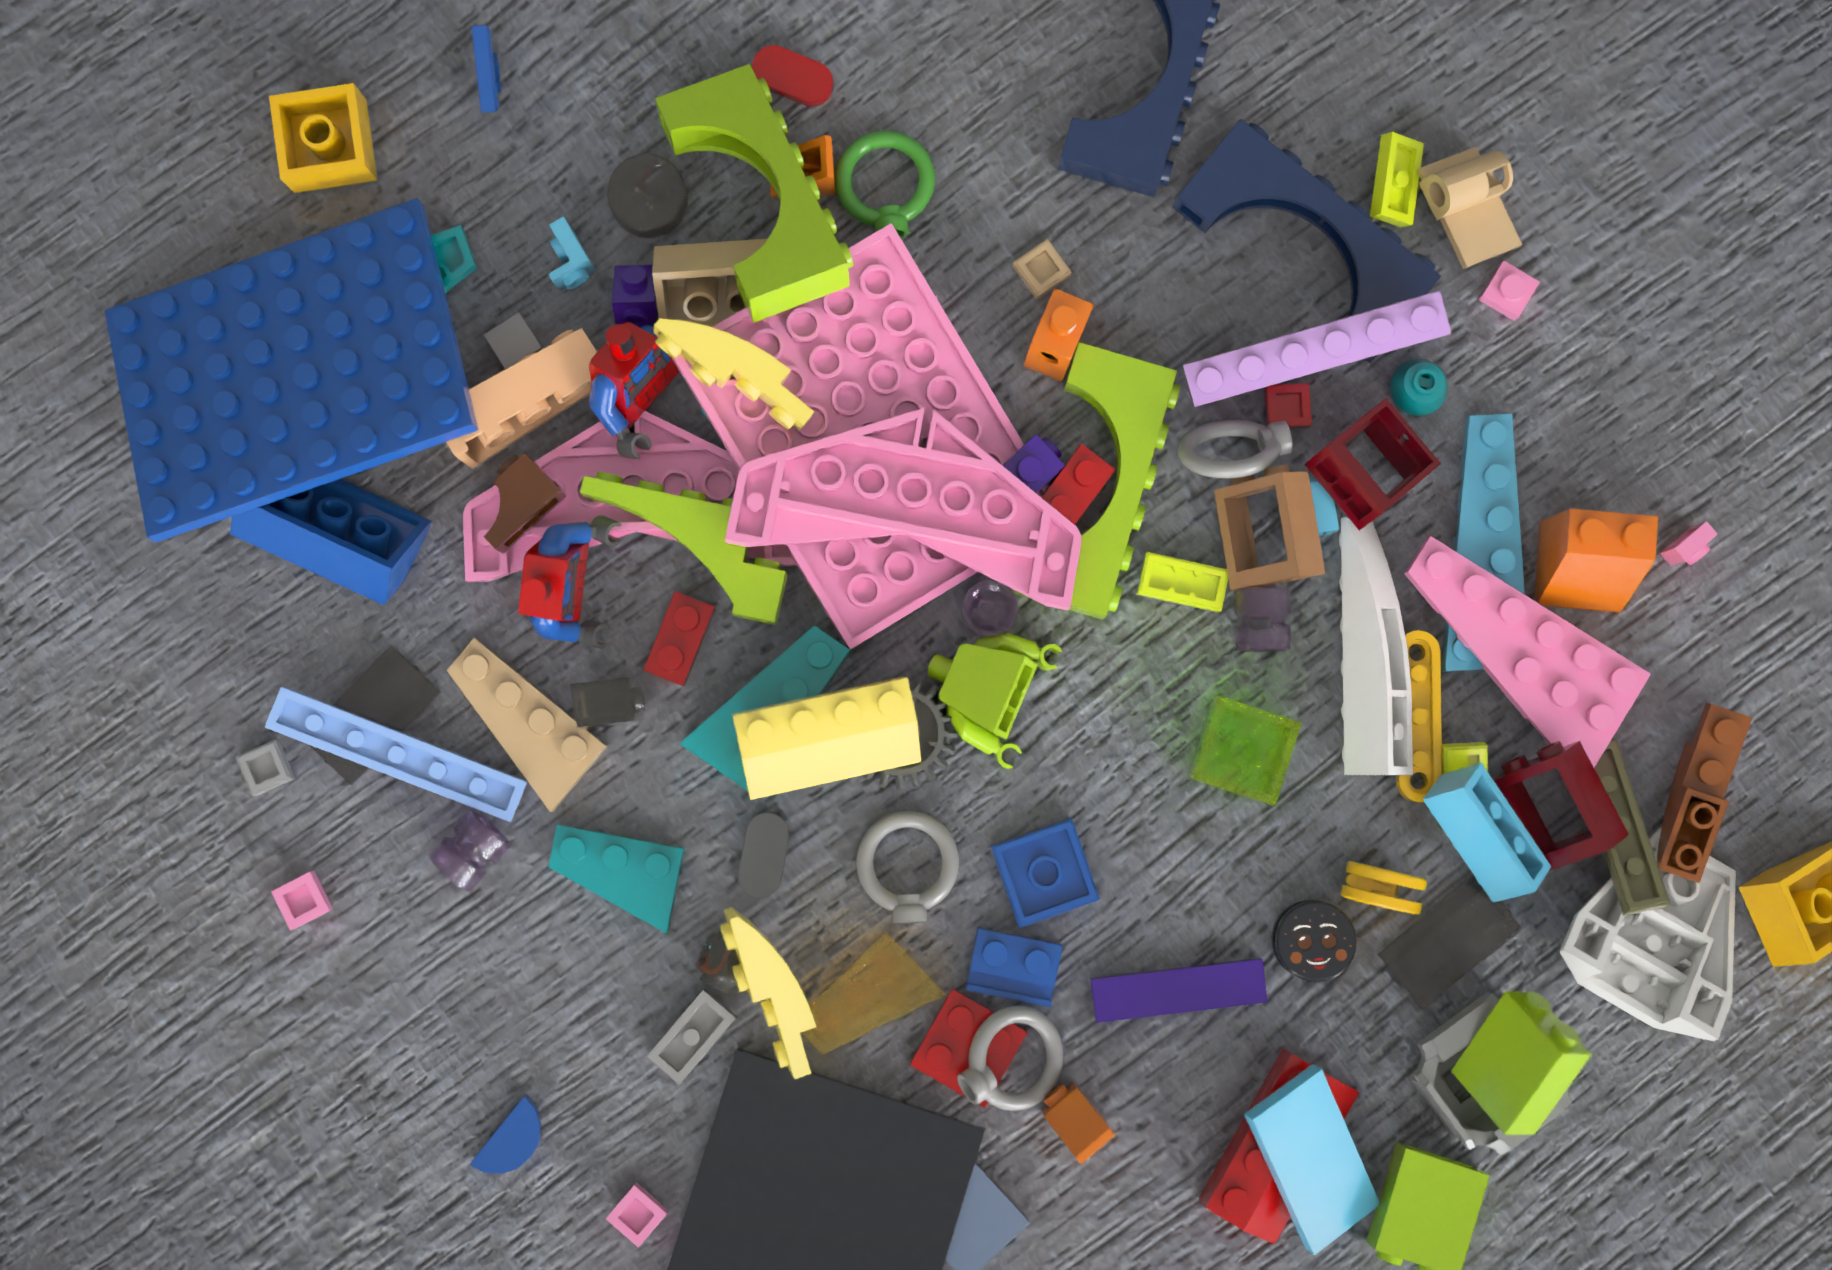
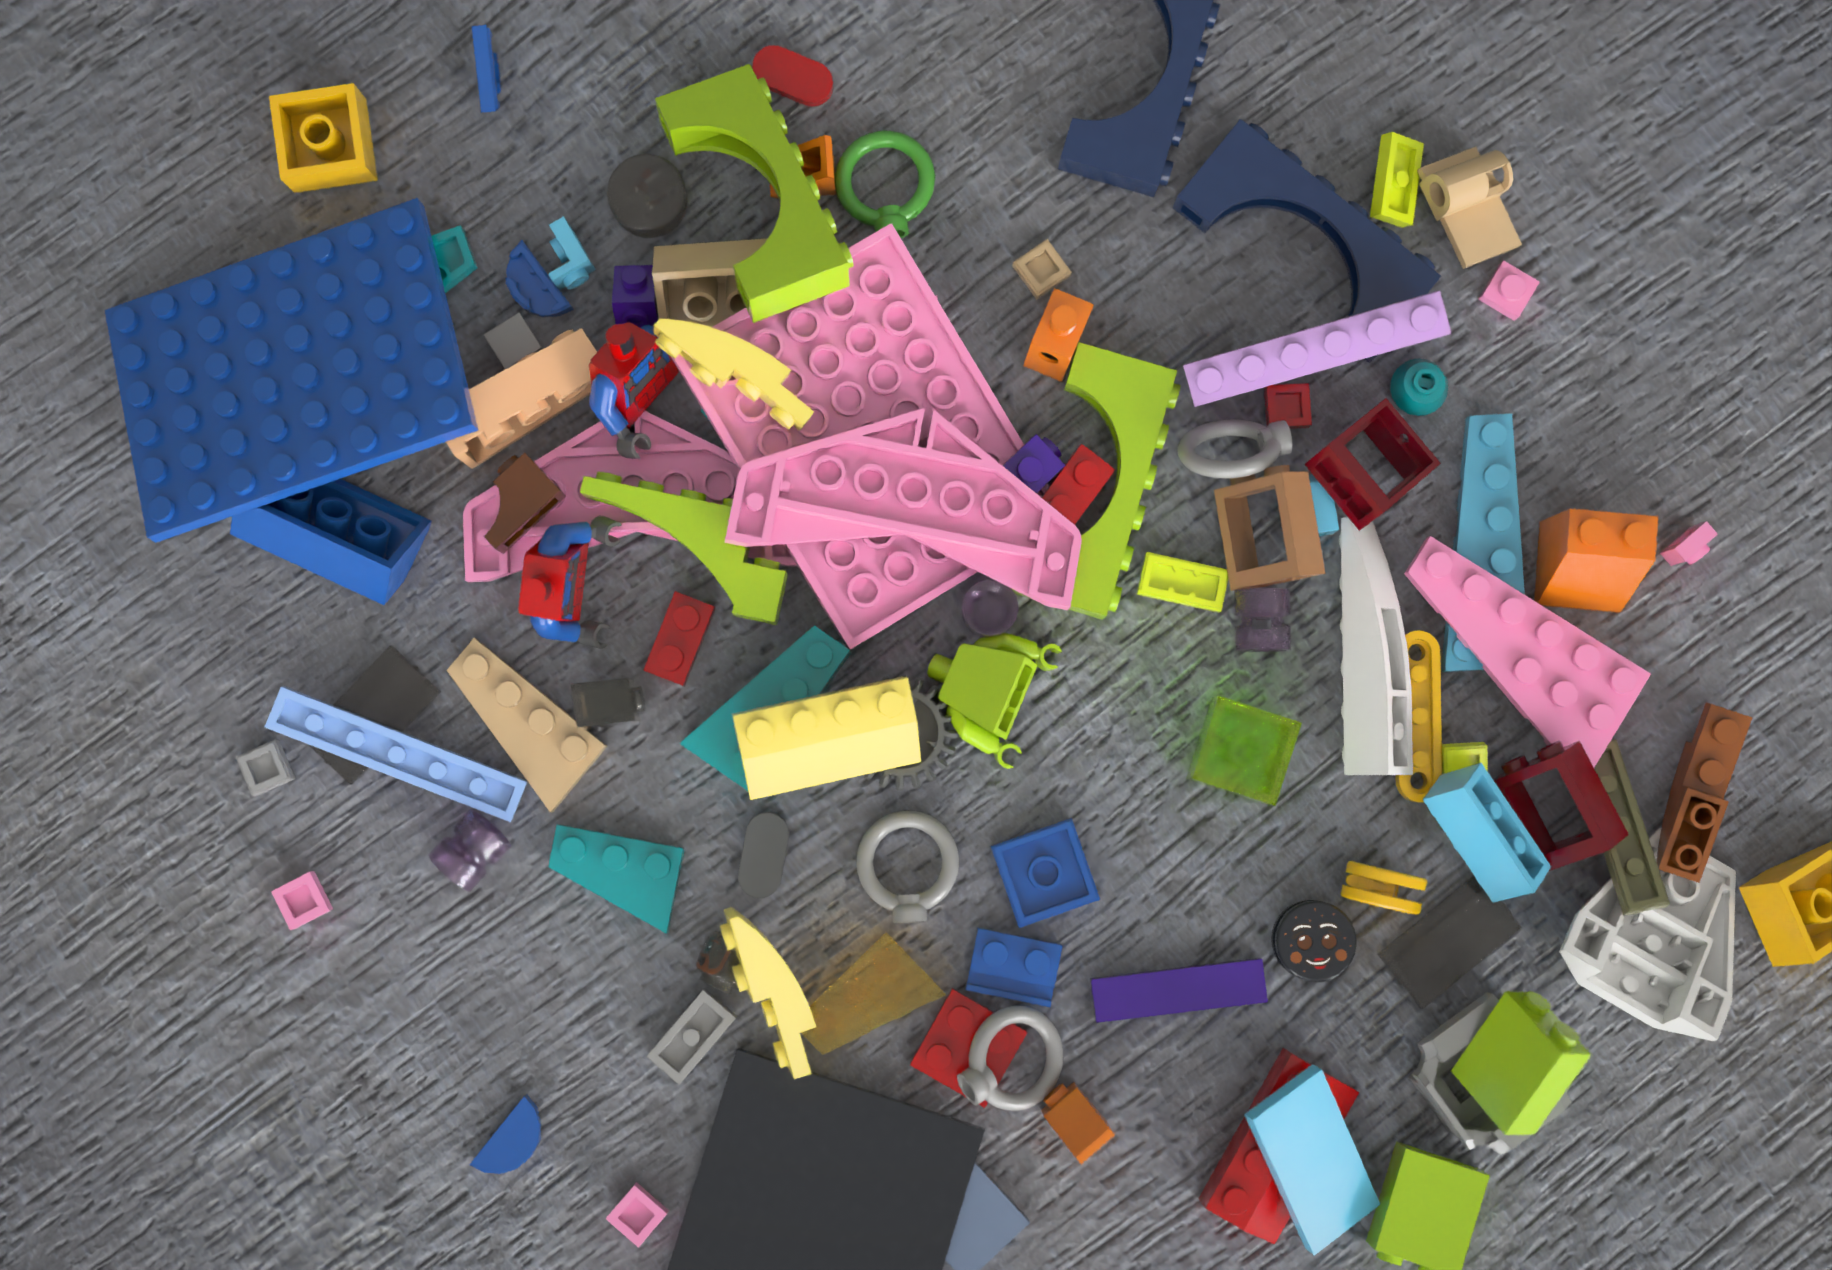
none -> blue tile [506,240,574,317]

